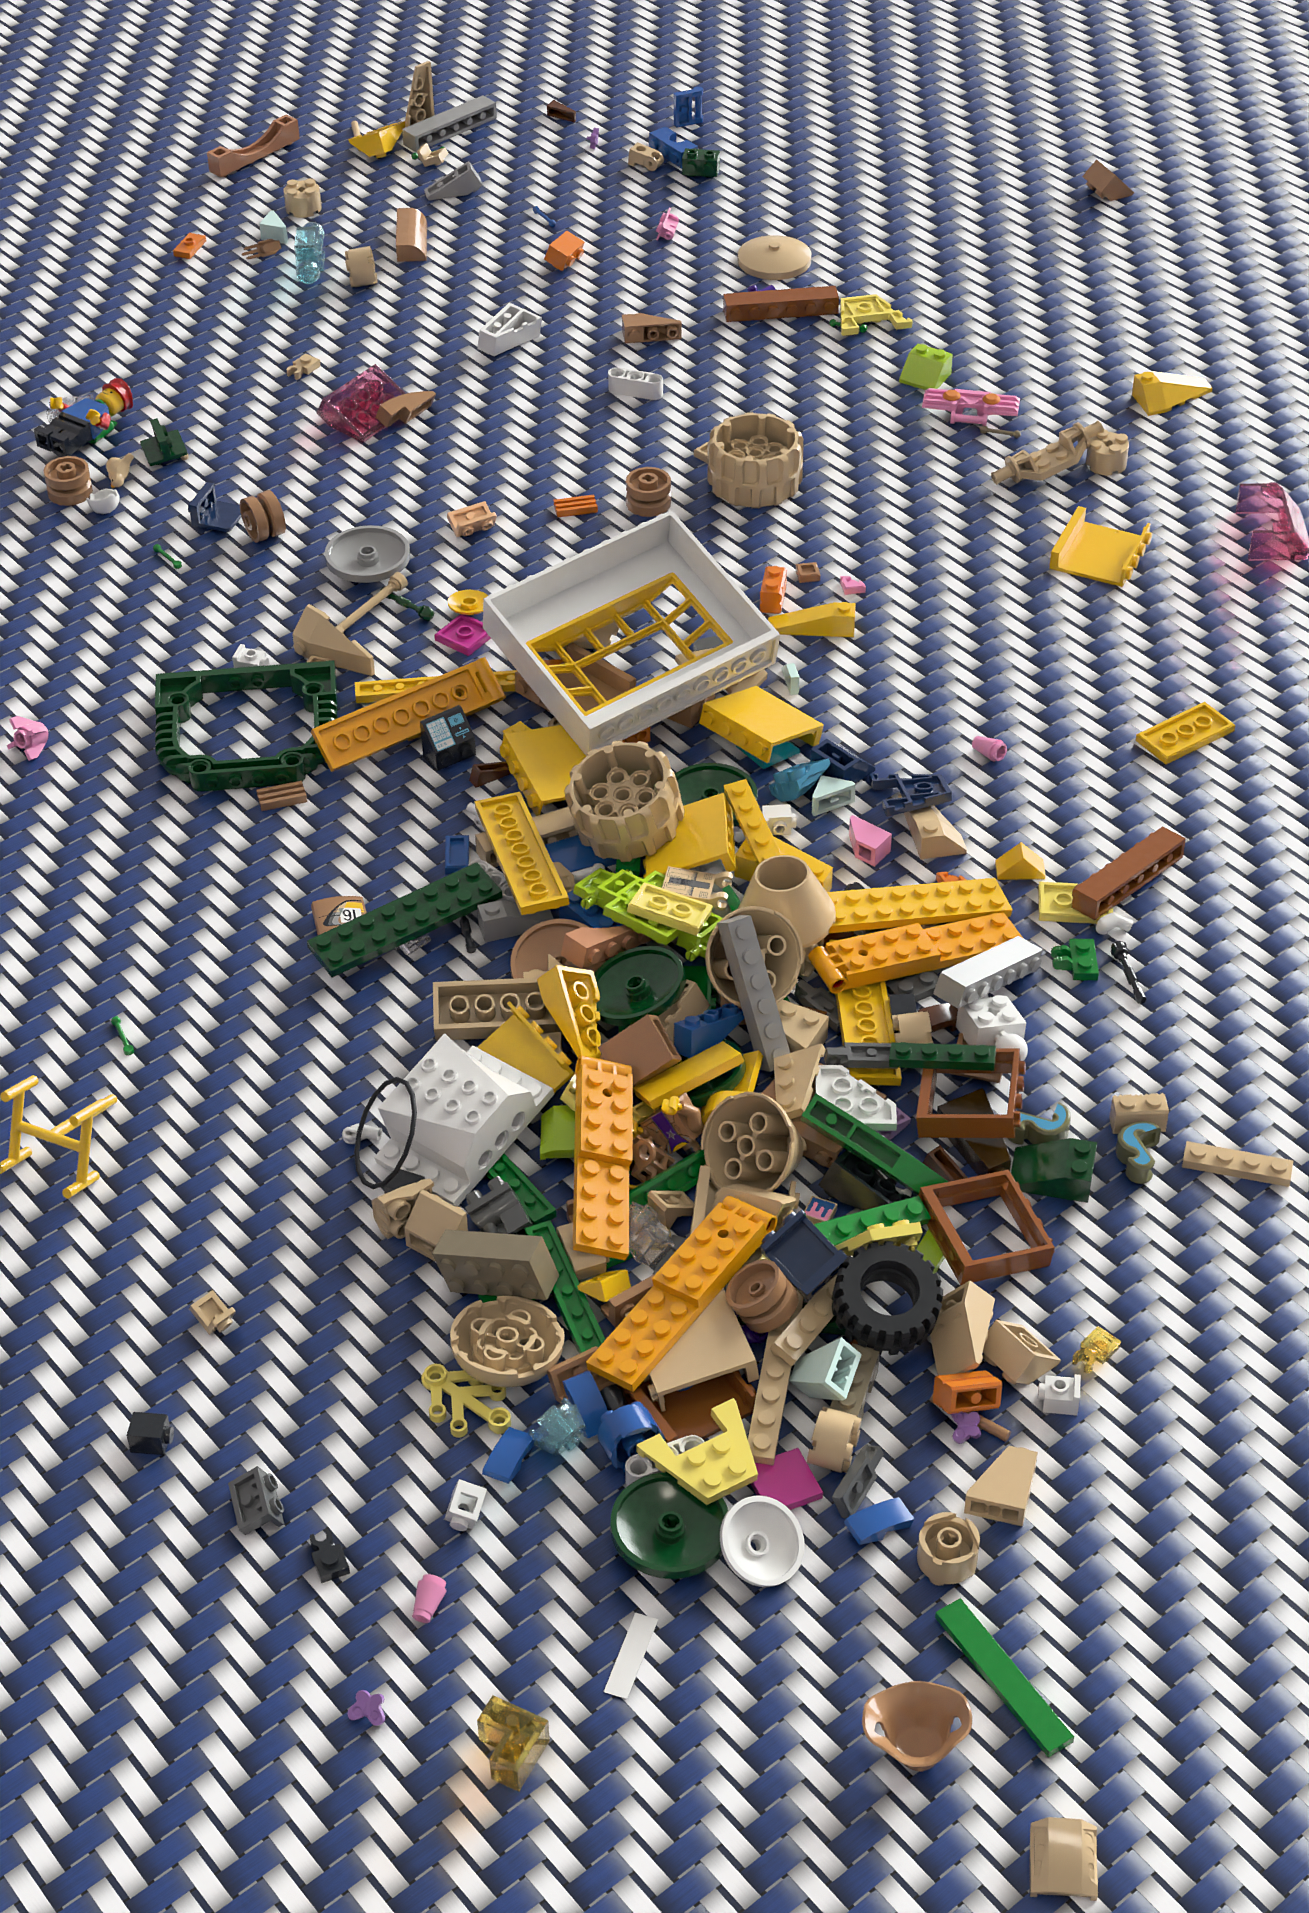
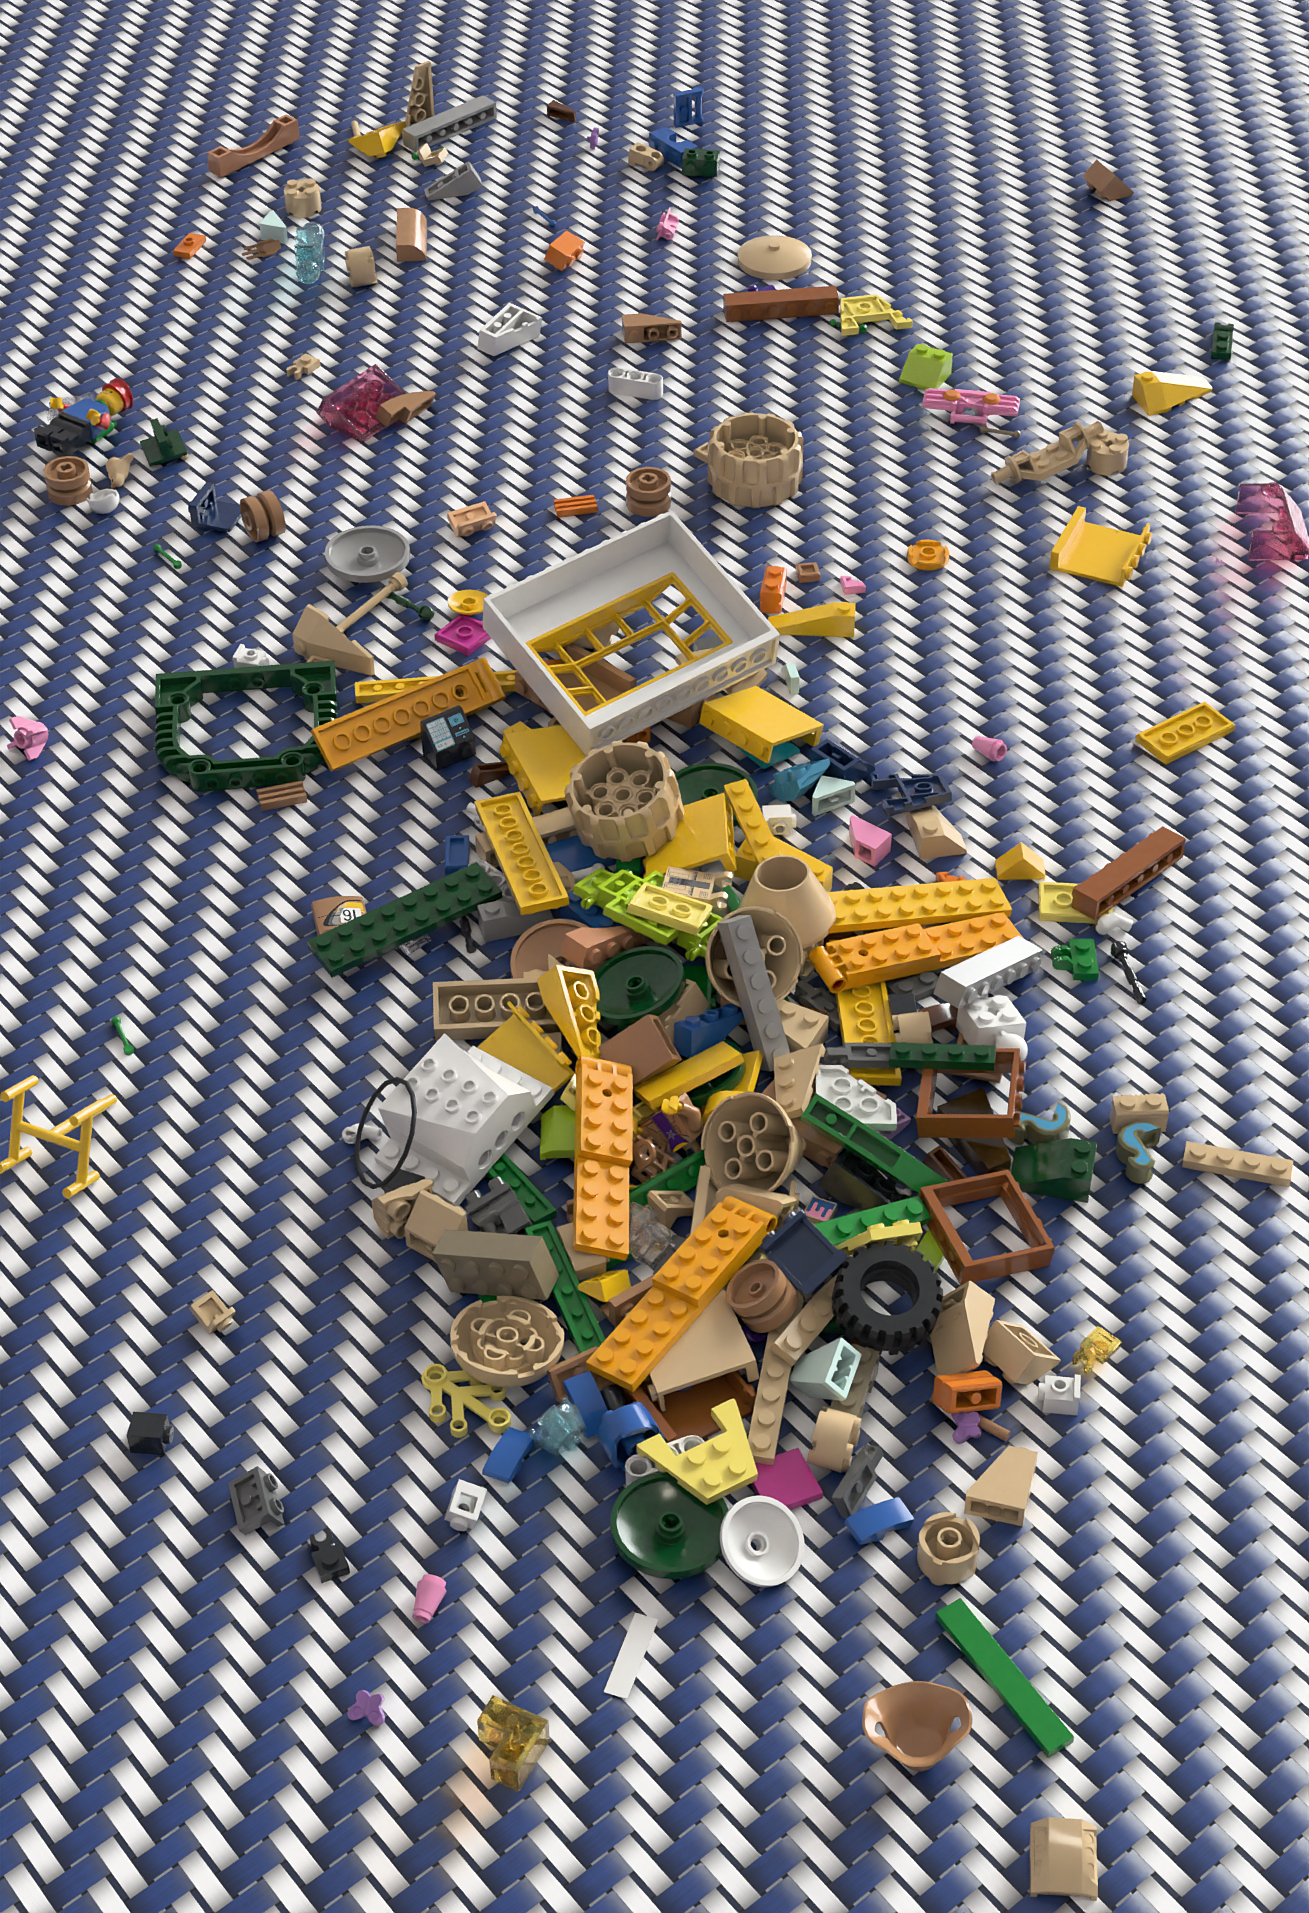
none -> light orange tile [907,539,950,571]
none -> dark green plate [1211,322,1234,360]

